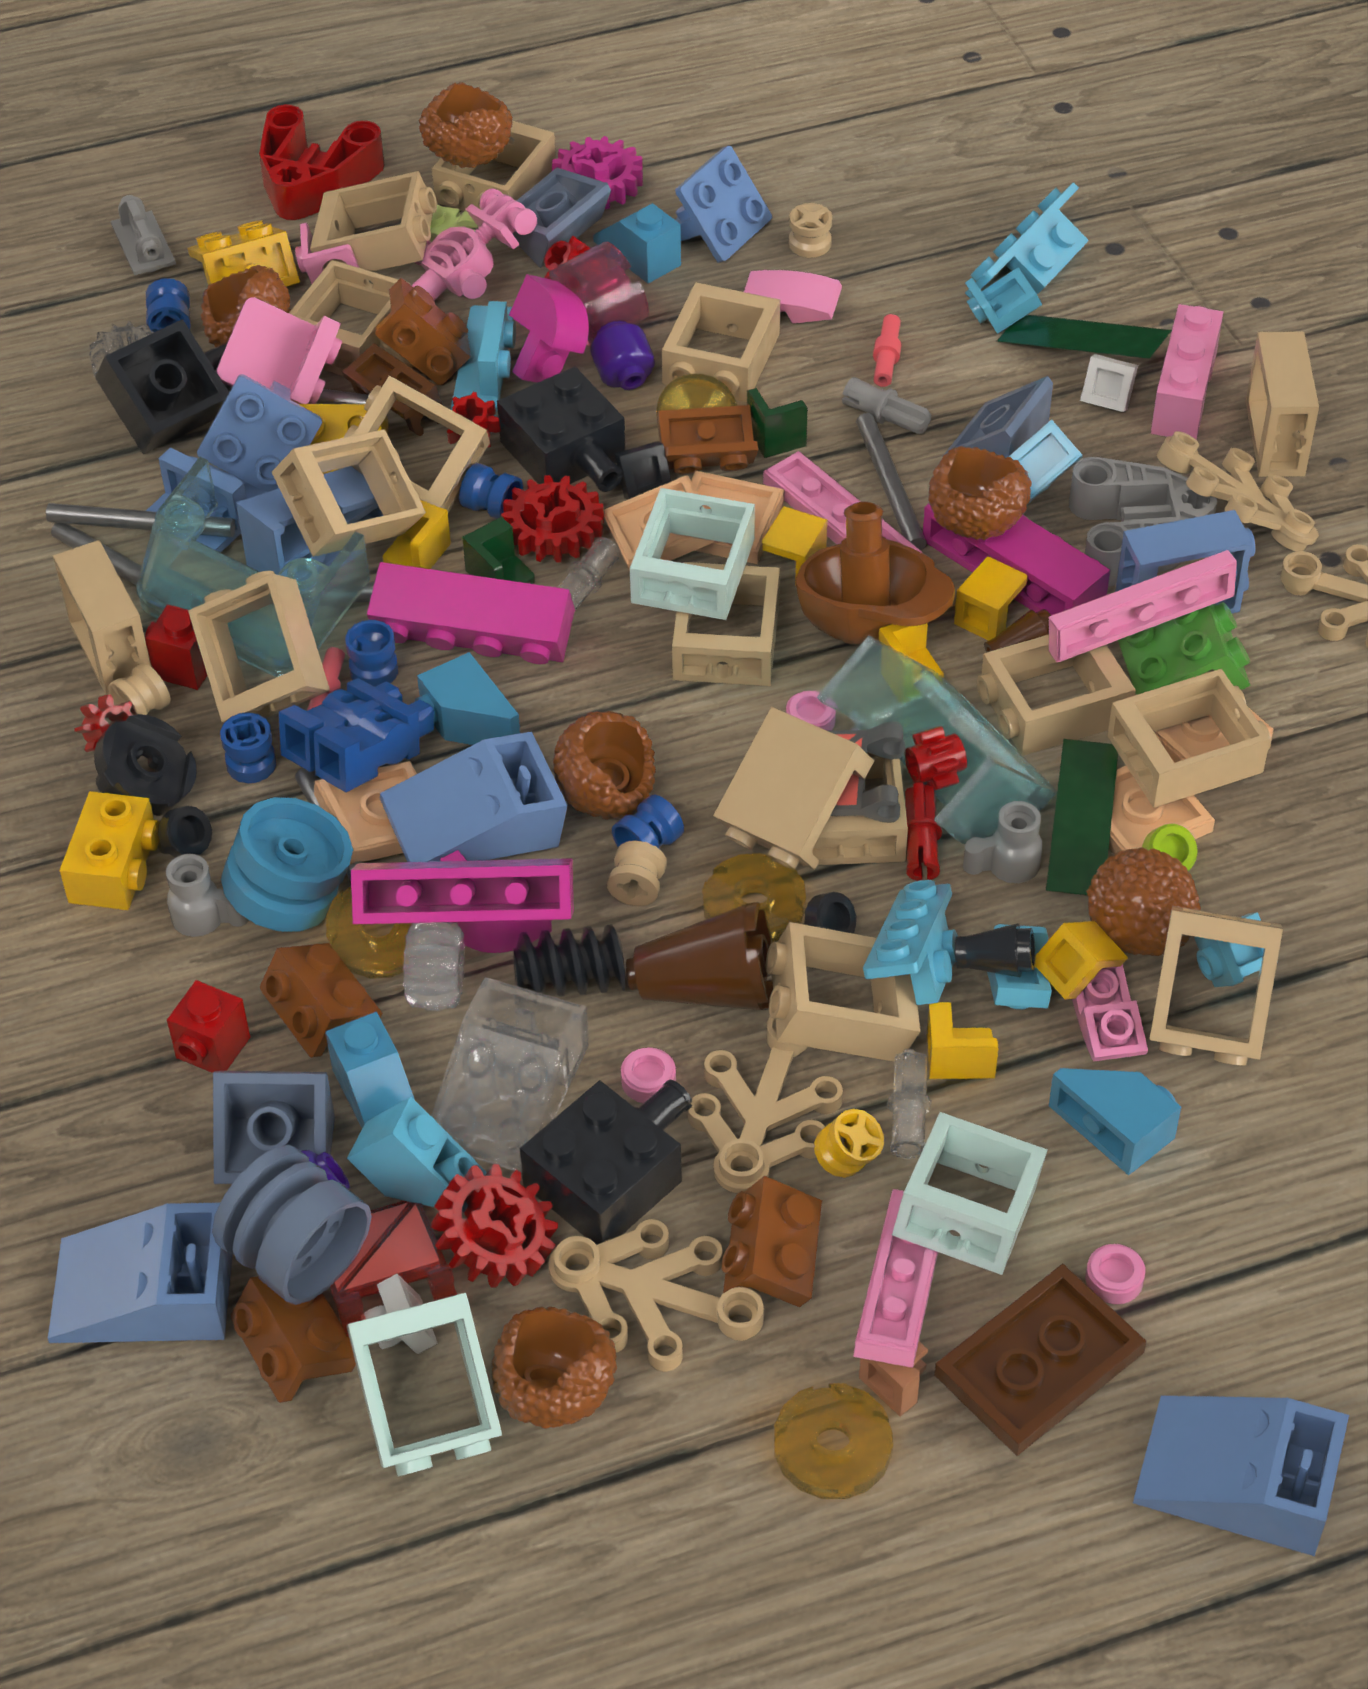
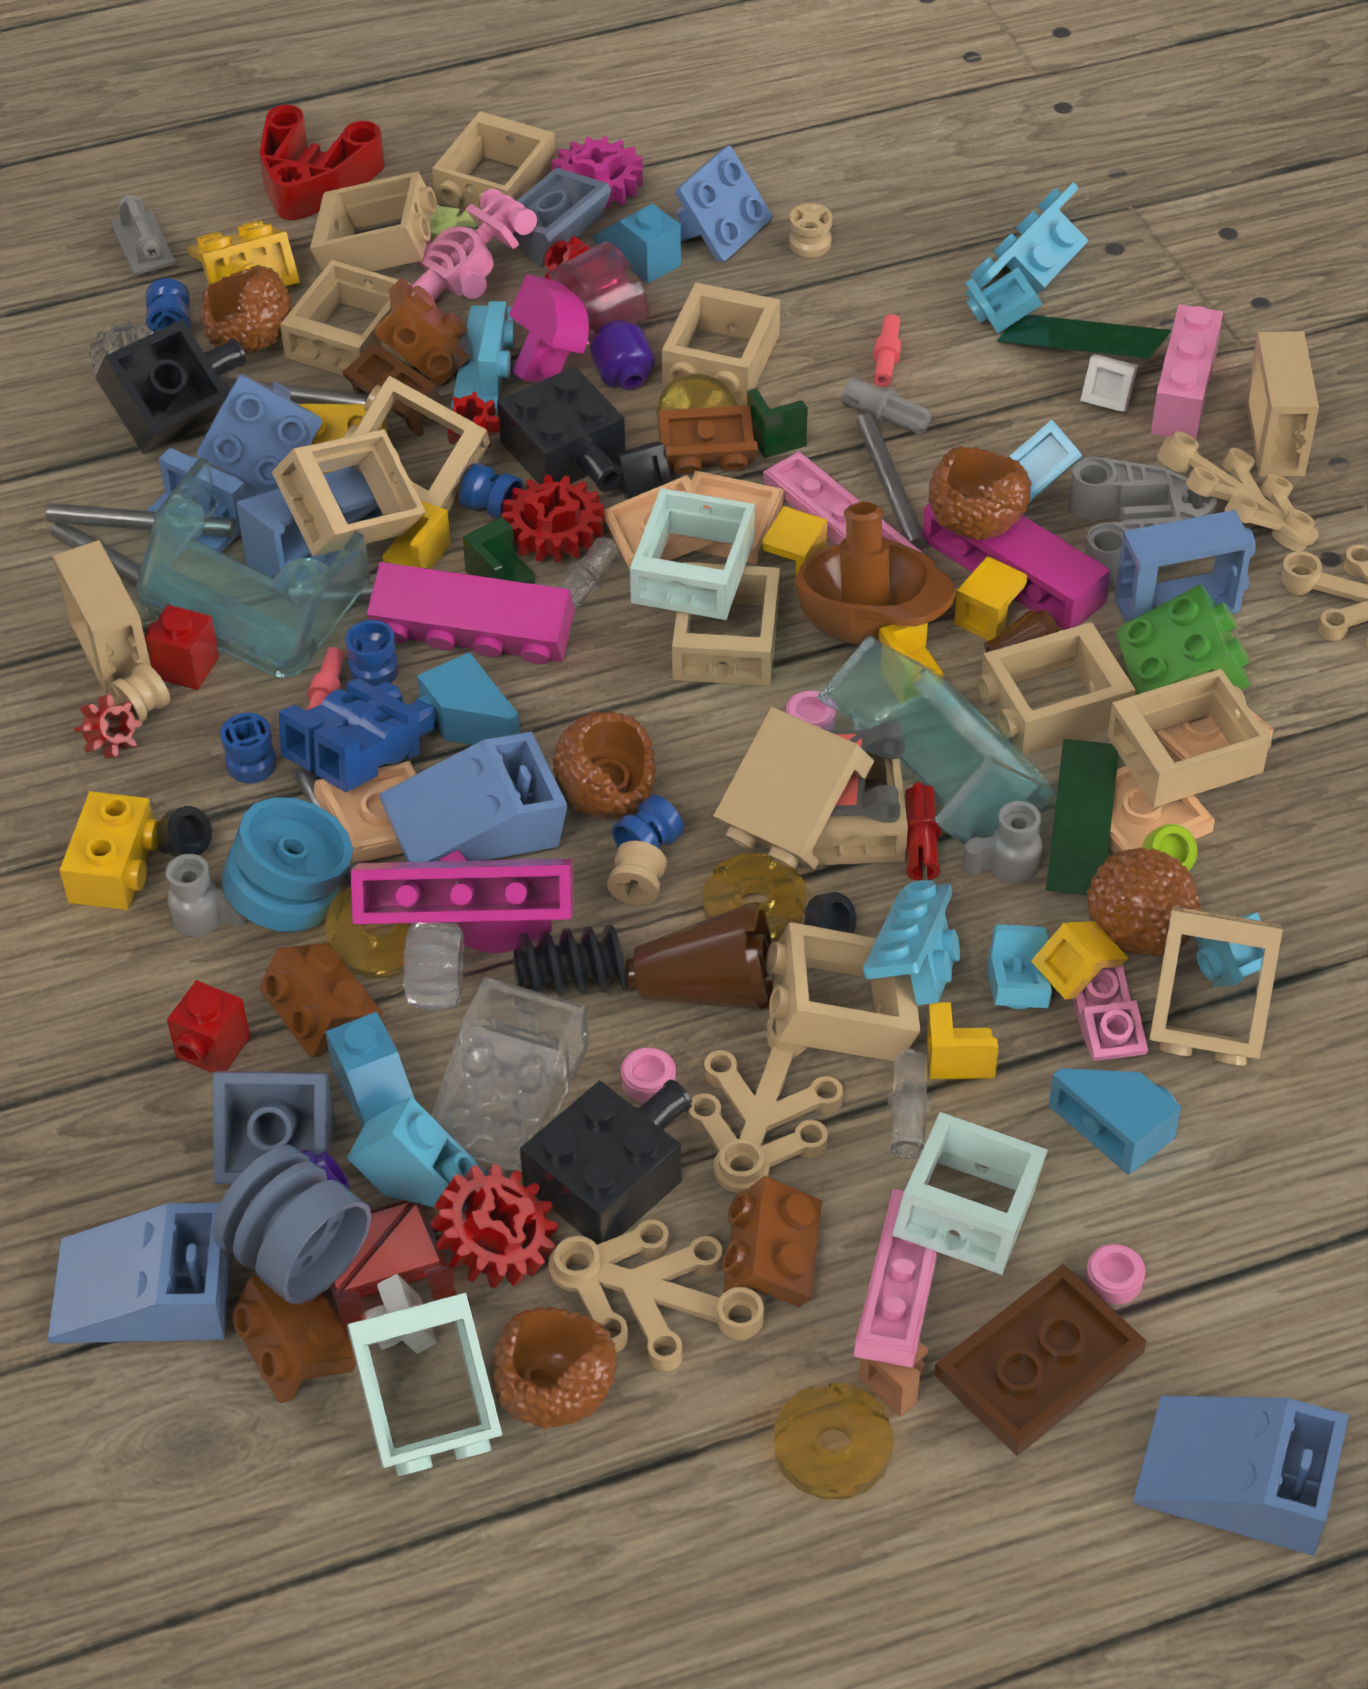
black plate [94,714,197,816] -> none
tan window [188,571,330,723] -> none
bright pink bracket [216,298,342,404] -> none
bright pink bracket [295,222,359,284] -> none
dark orange hair [419,82,513,168] -> none
bright pink slope [744,270,842,324] -> none
yellow wheel [814,1109,884,1178] -> none
red gear [904,726,967,790] -> none
sand blue slope [944,376,1053,458] -> none
black cone [955,923,1036,977] -> none
bright pink tile [1049,550,1237,662] -> none

